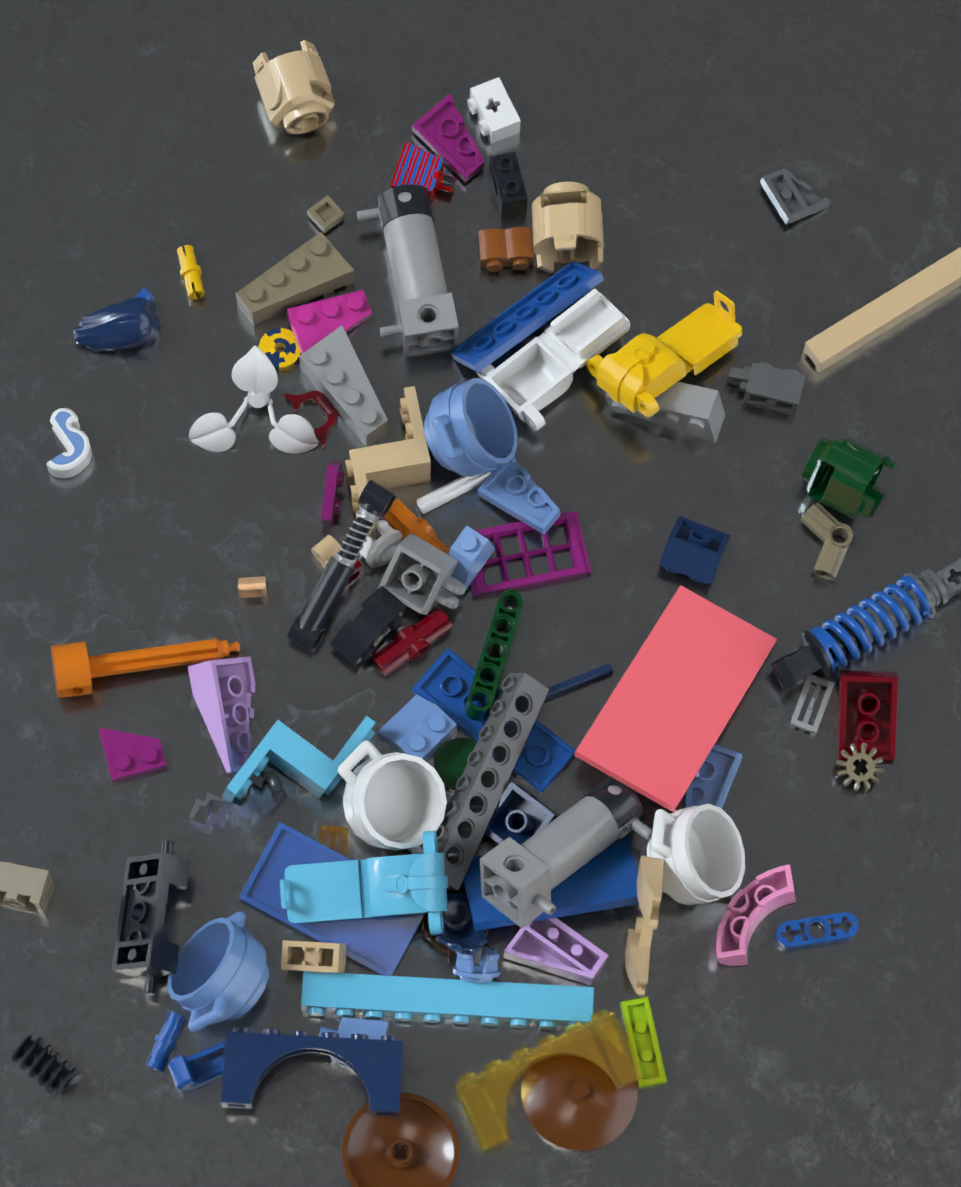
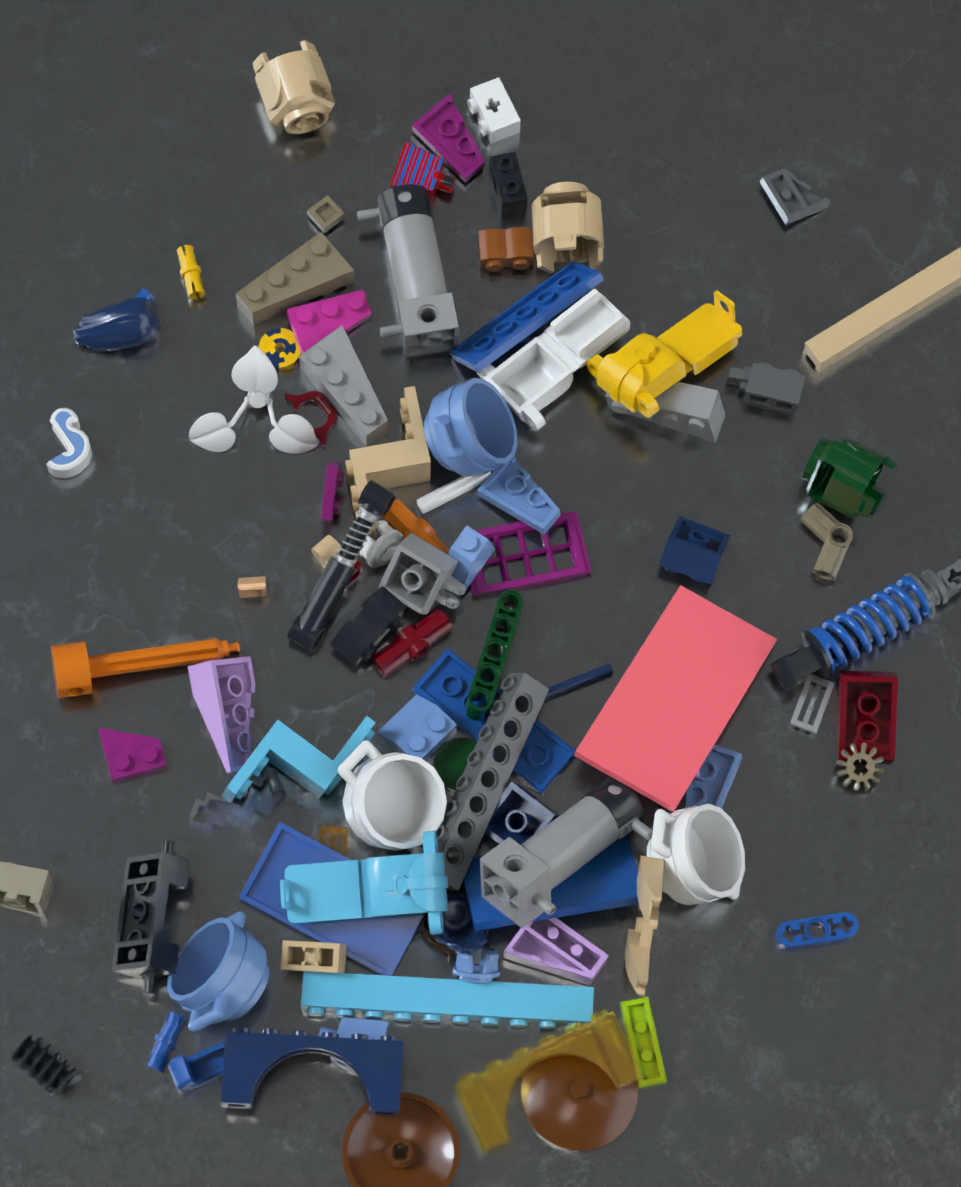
bright pink brick [716,864,796,966] -> none

